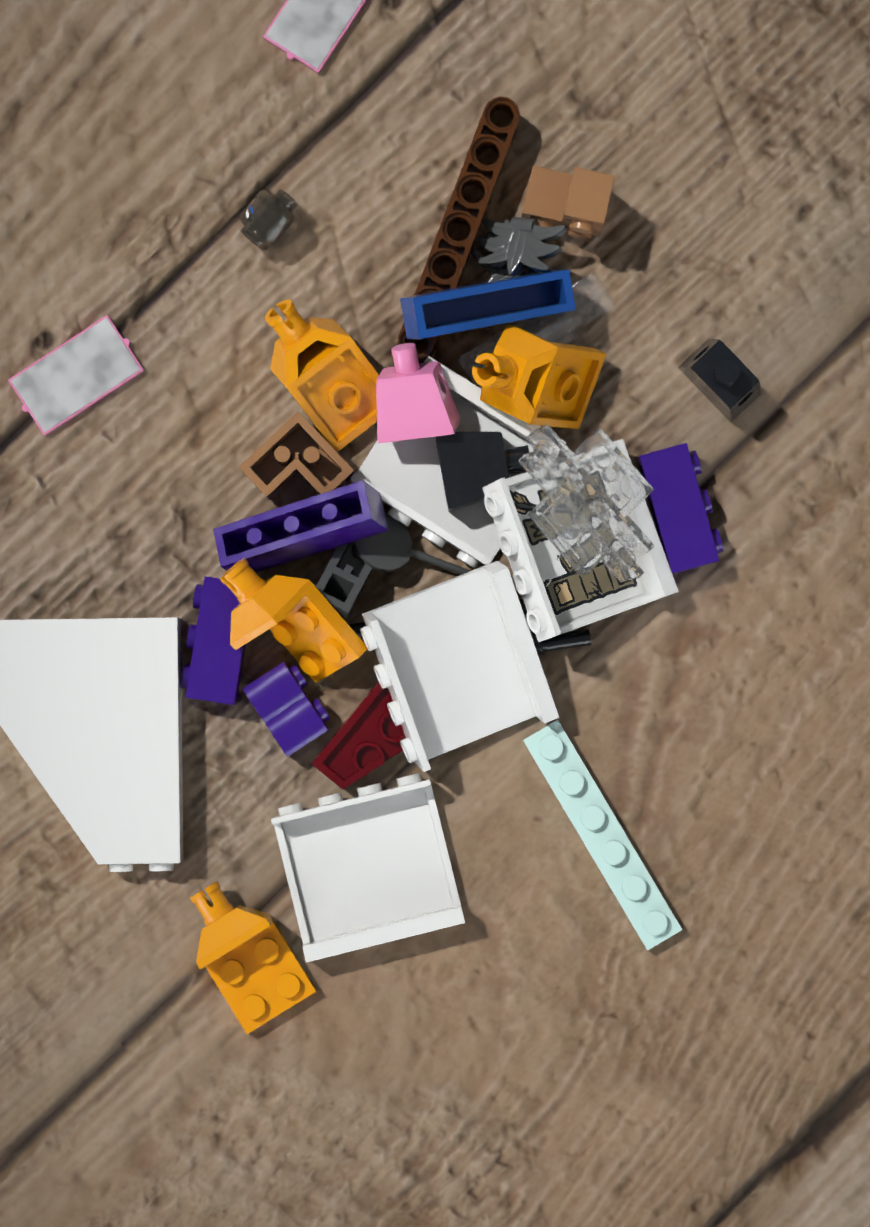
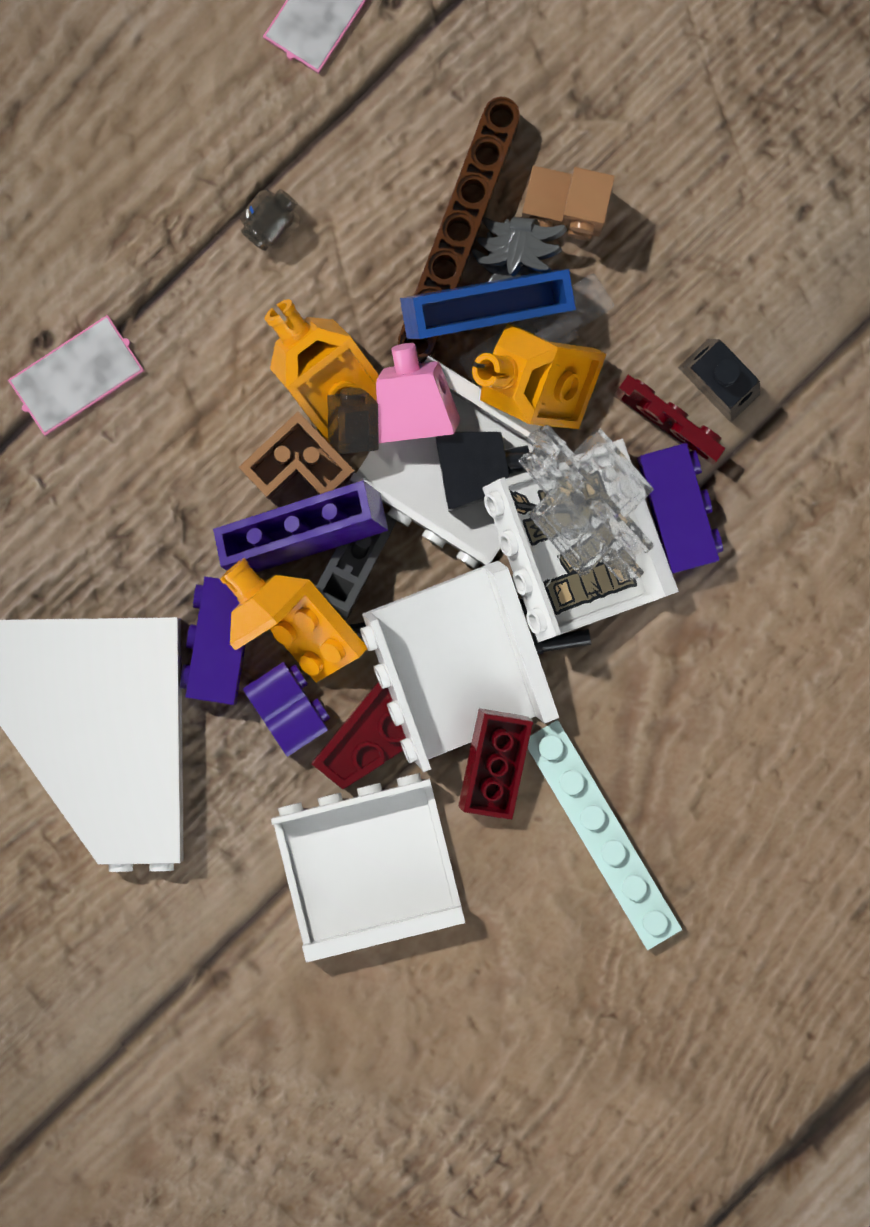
light orange plate [190,881,317,1034] -> none
dark grey piece [354,516,471,575] -> none
none -> clear smoke brick [327,388,379,454]
none -> dark red piece [458,708,533,820]
none -> dark red wing [614,374,726,465]

